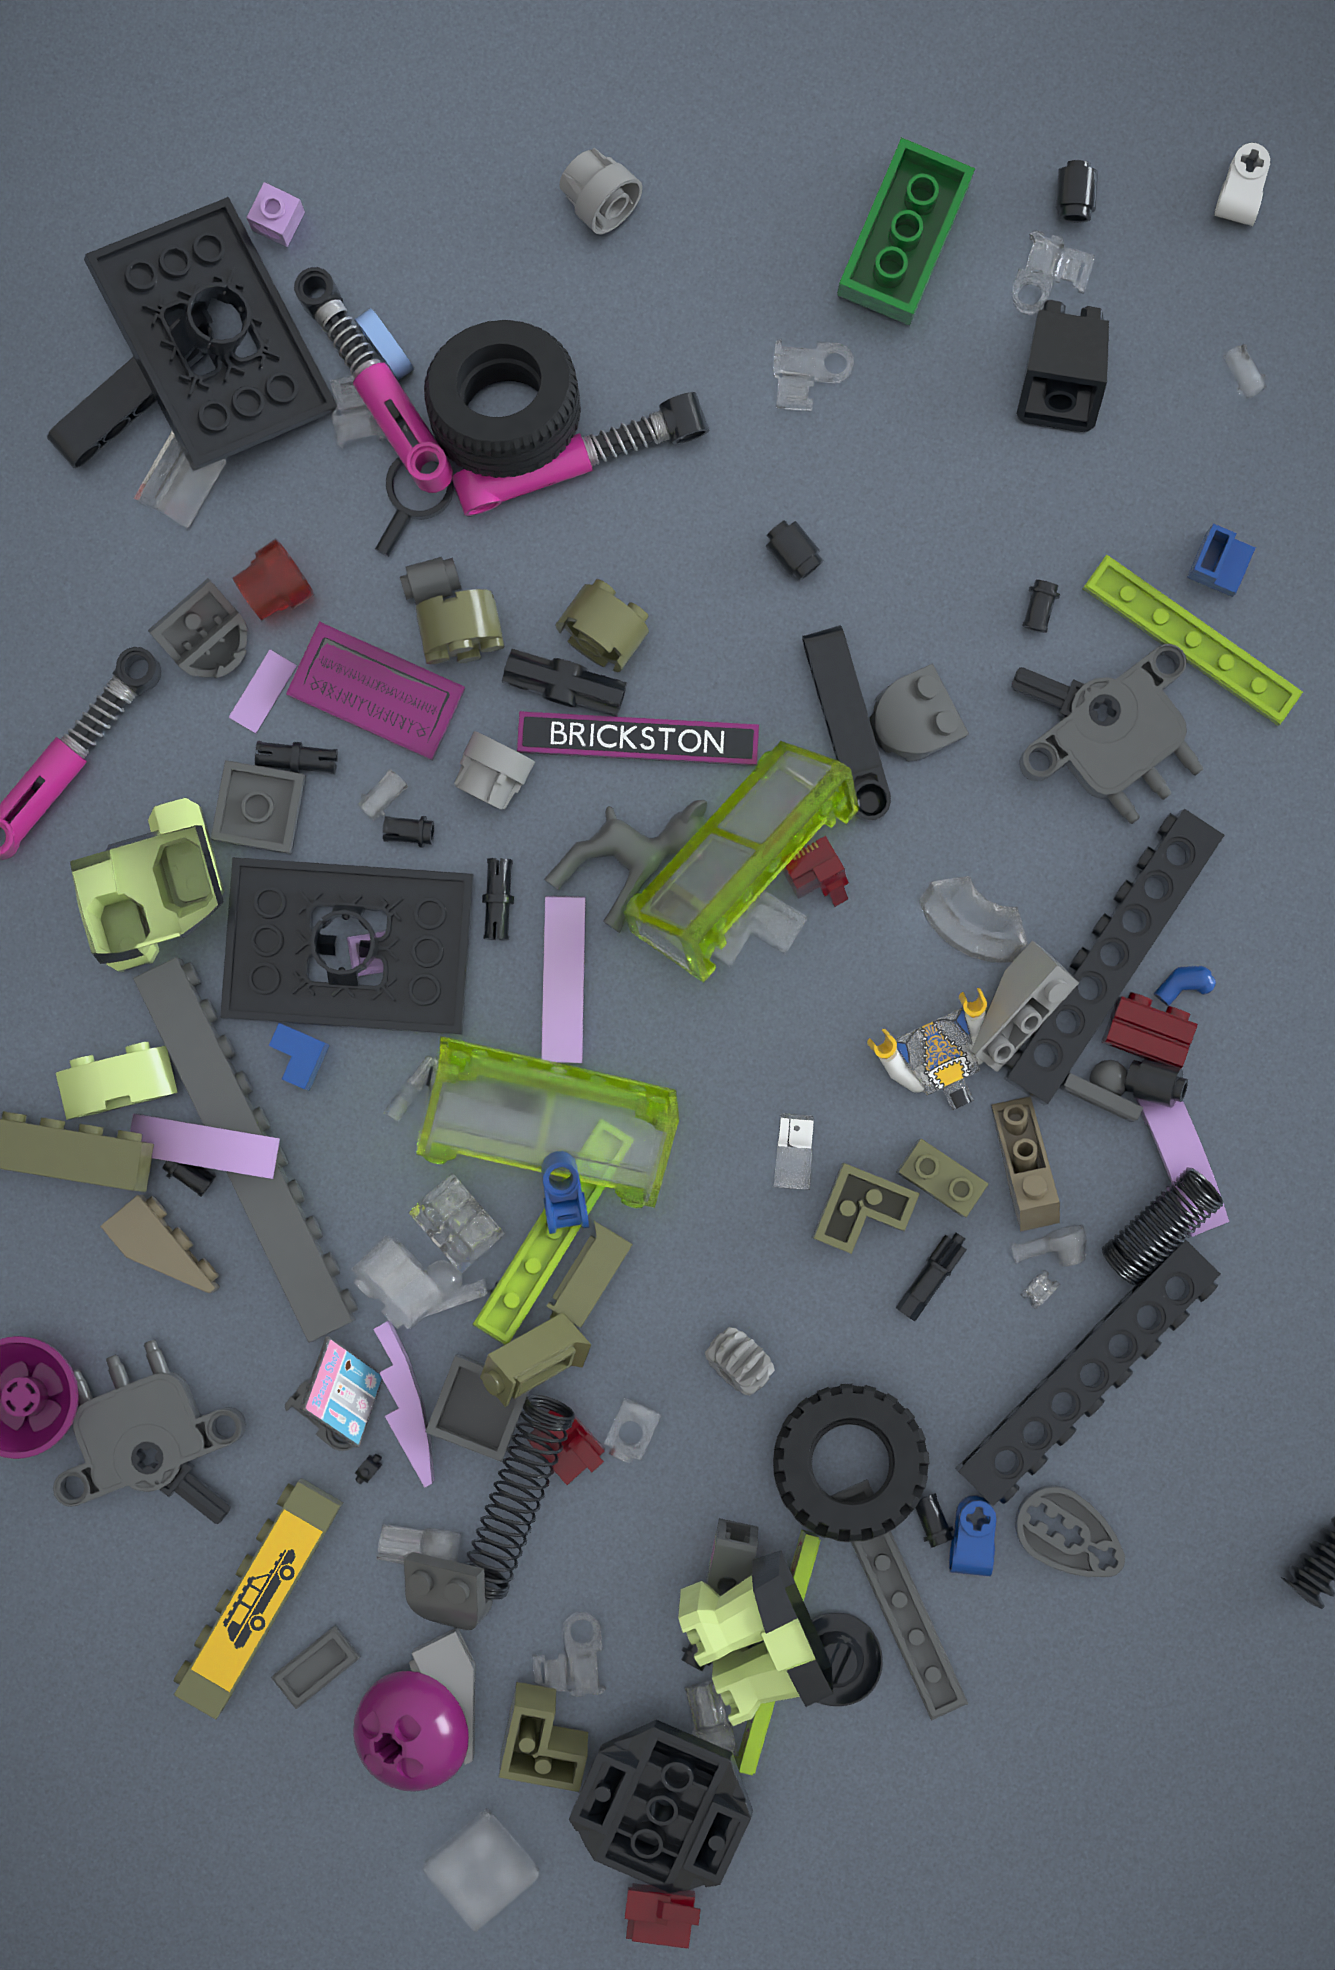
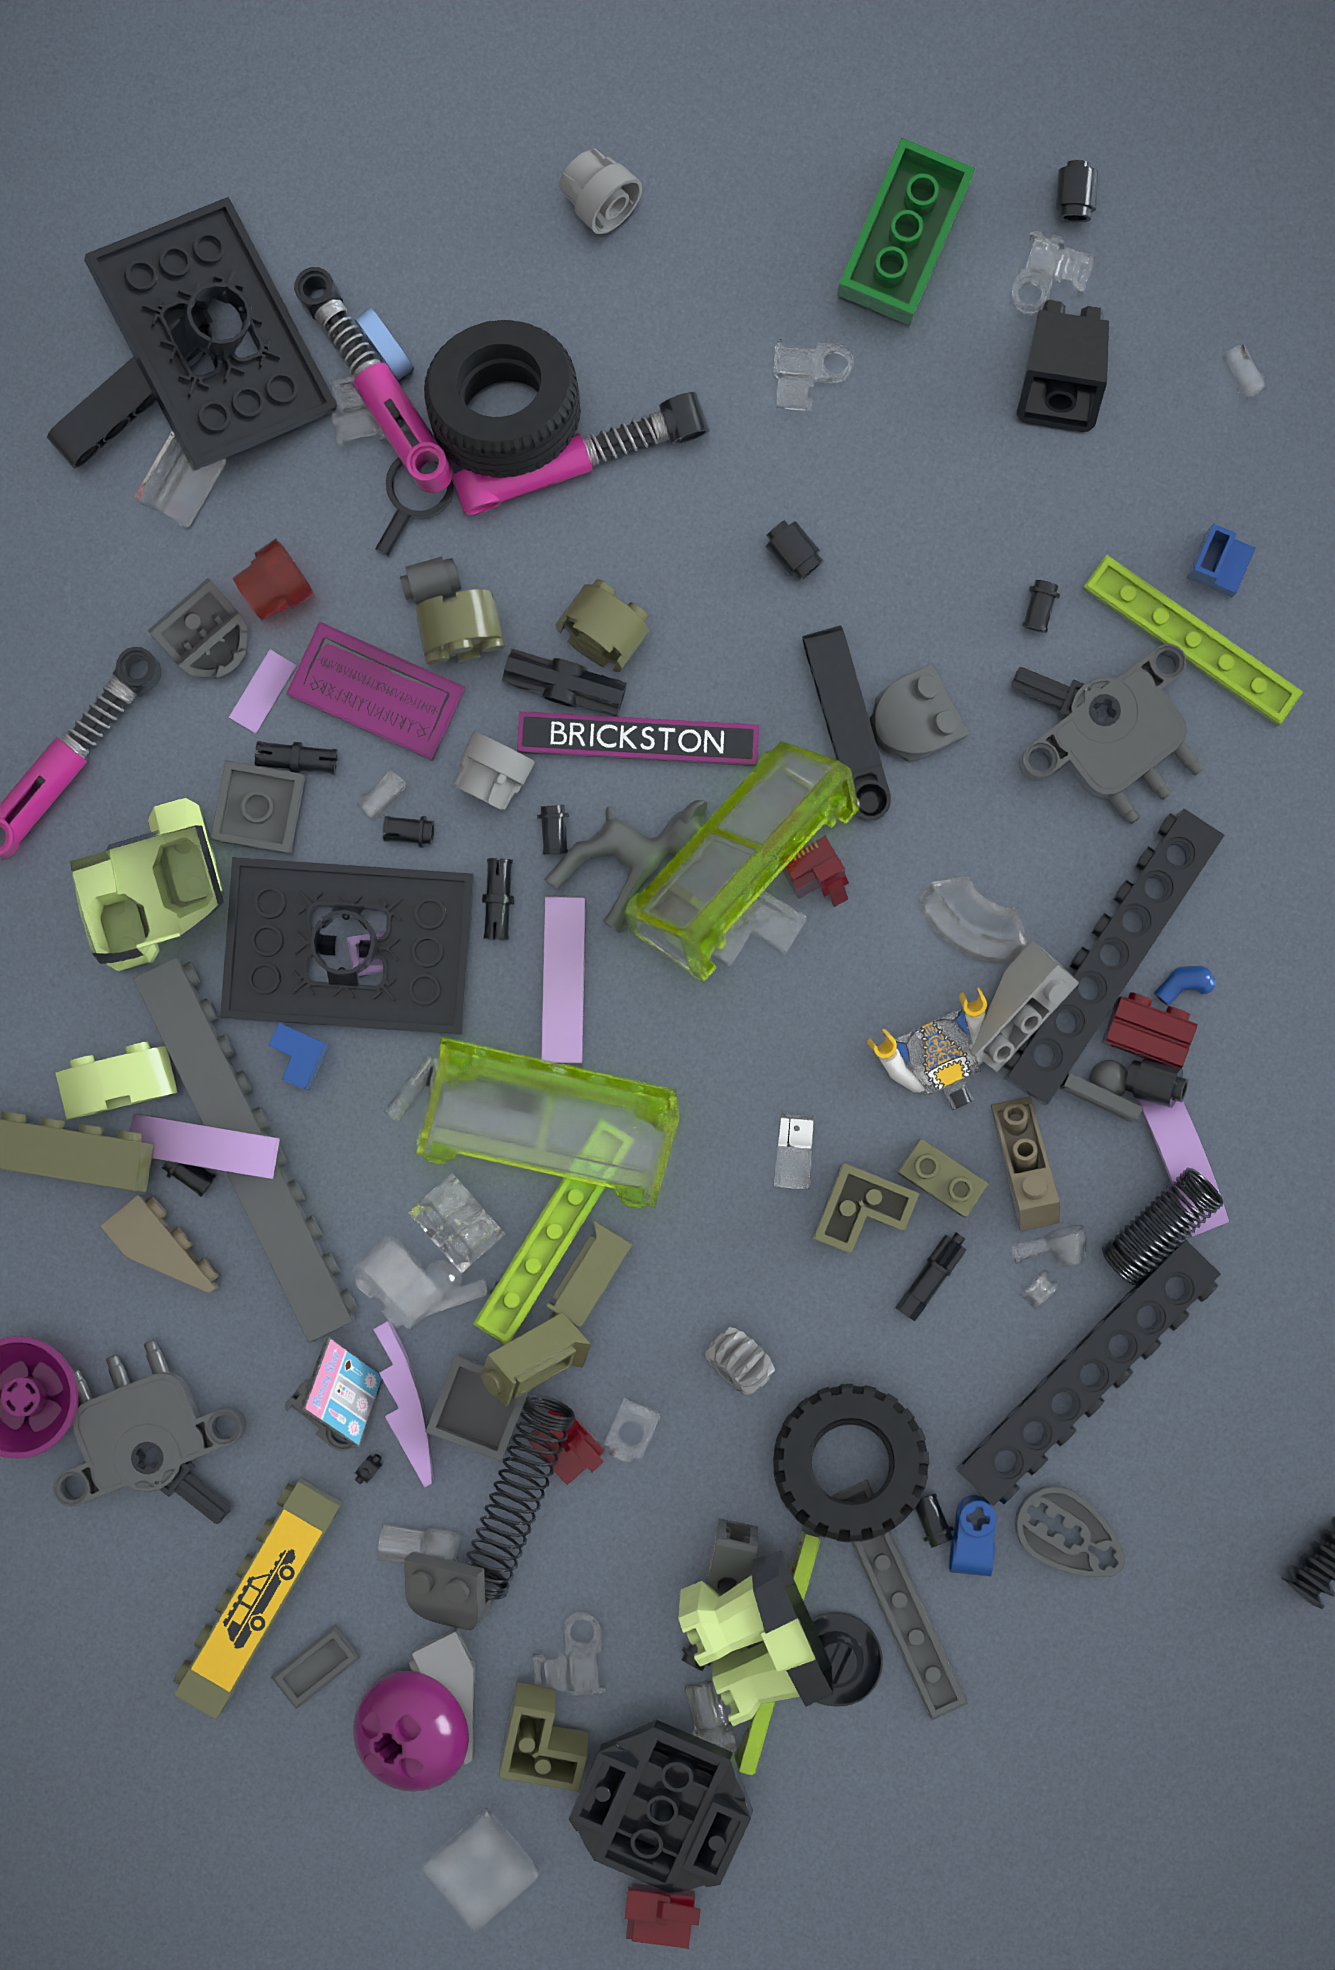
lavender brick [246,182,305,247] -> none
blue piece [541,1151,590,1234] -> none
white piece [1214,143,1270,226] -> none
none -> black pin [537,805,569,855]

